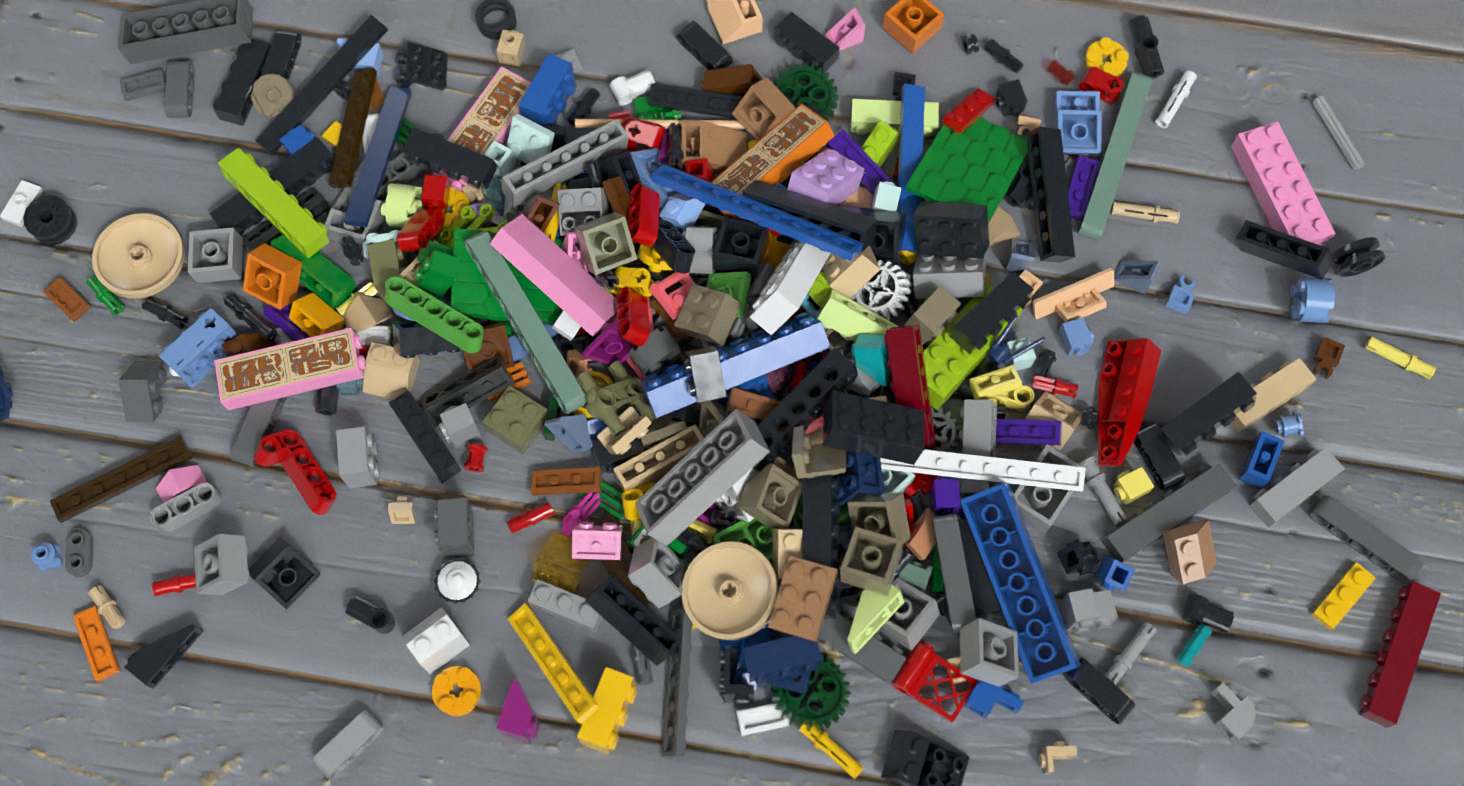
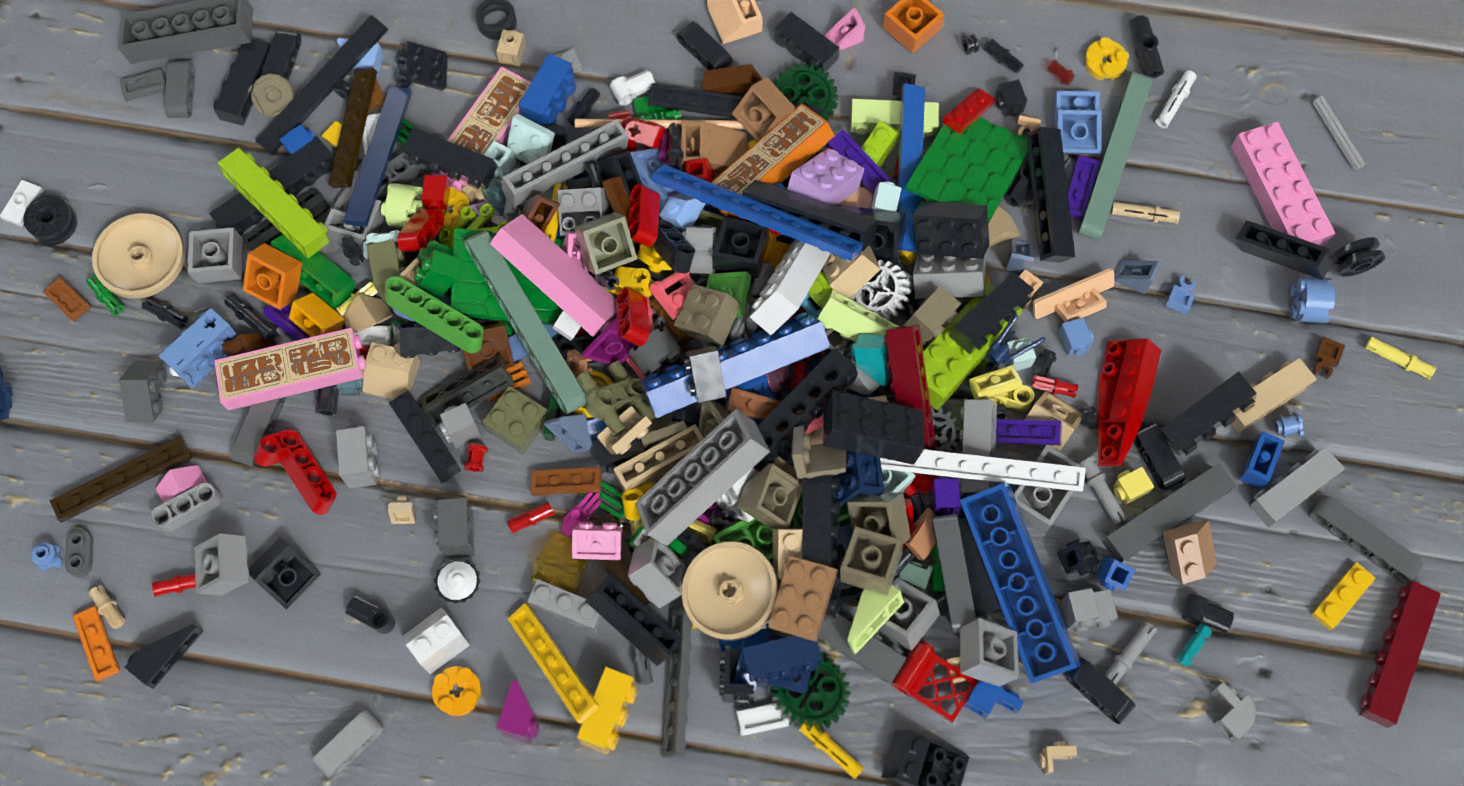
red piece [1079,66,1123,103] -> none

